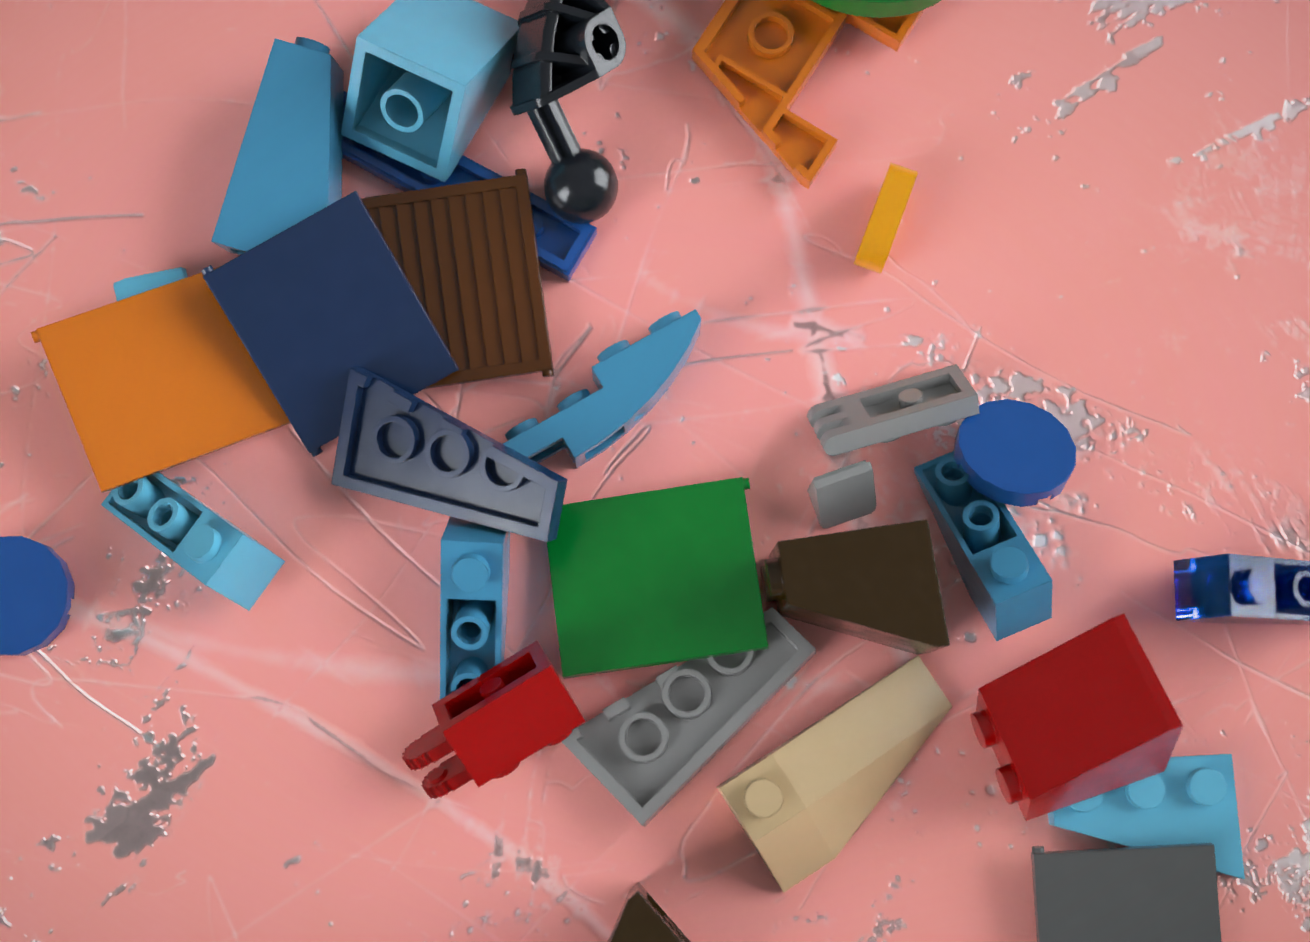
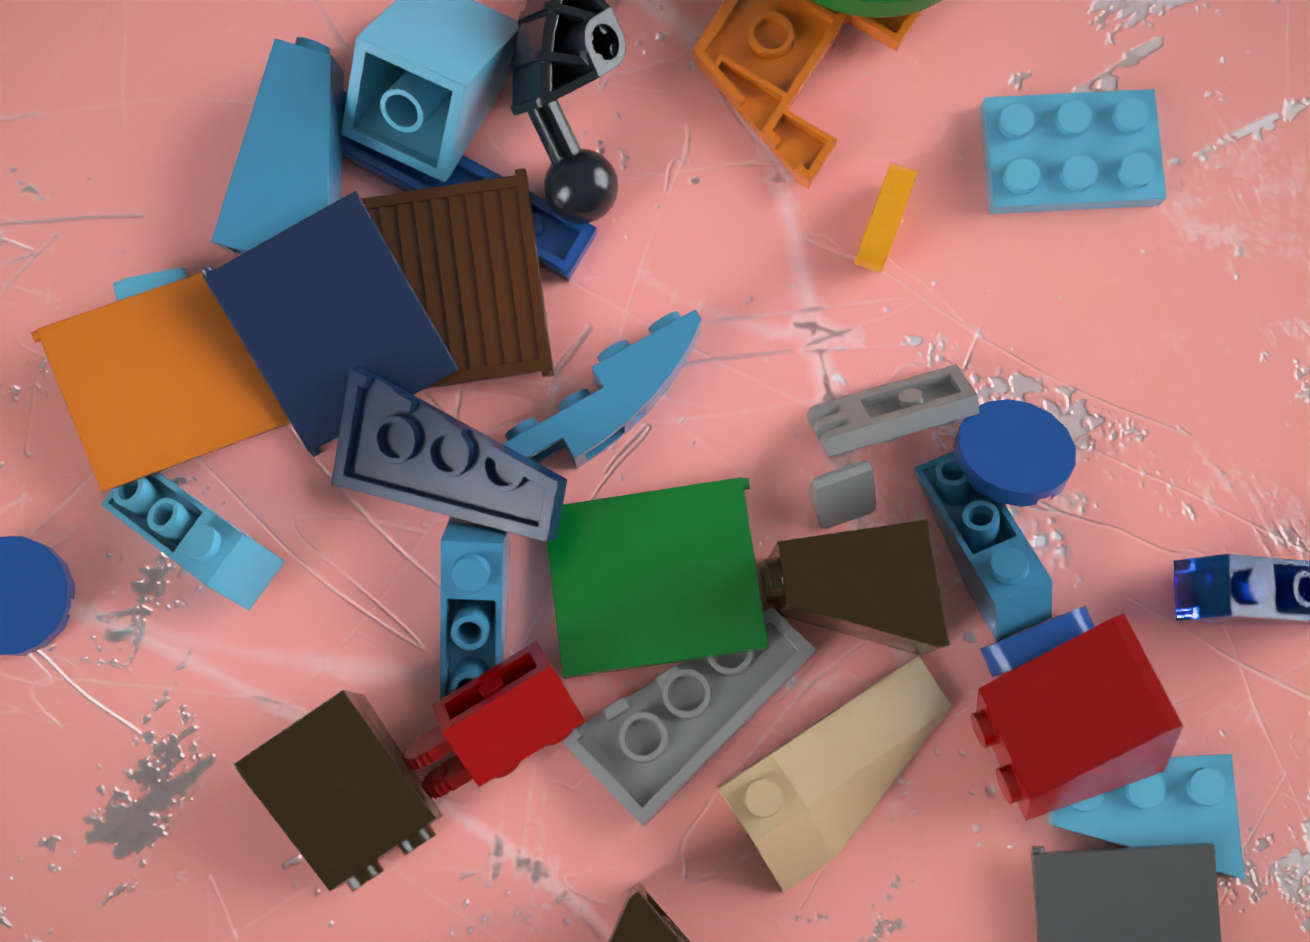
none -> dark brown slope [233,690,443,892]
none -> medium azure plate [980,89,1167,214]
none -> blue beam [980,605,1095,677]

